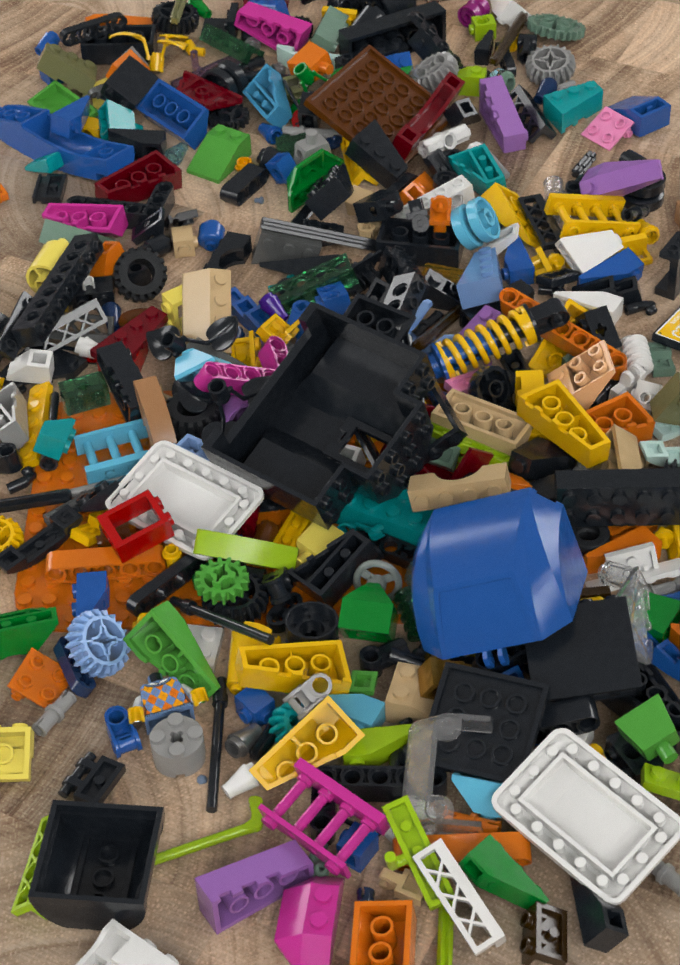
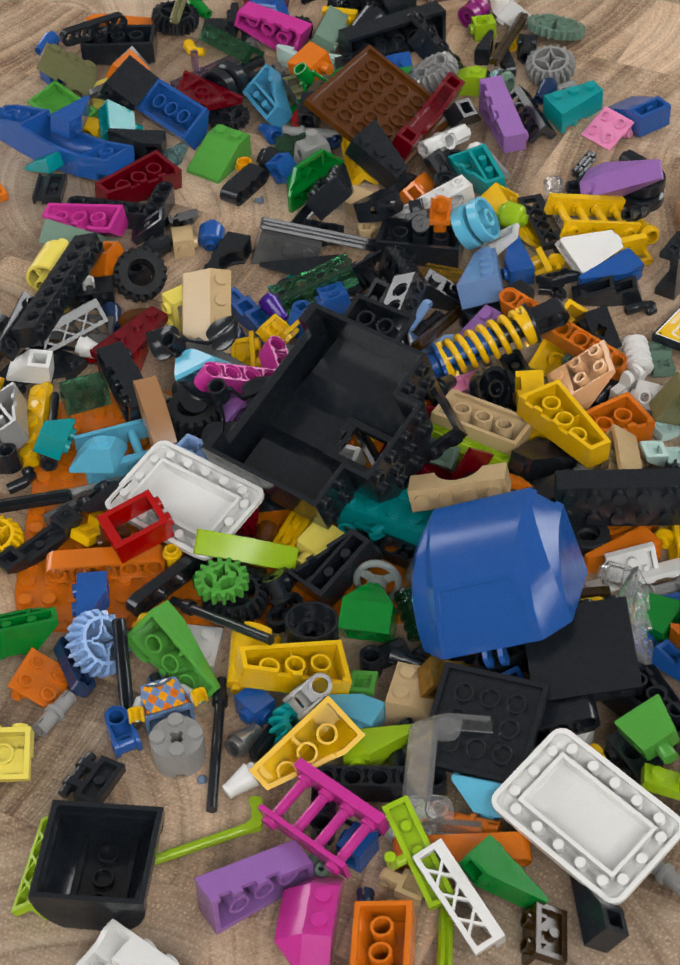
yellow plant [109,32,189,72] -> none
white slope [553,291,624,325] -> none
none -> medium azure slope [69,435,128,473]
none -> black axle [112,618,134,710]
none -> black cone [428,374,457,399]
none -> lime head [497,201,529,229]

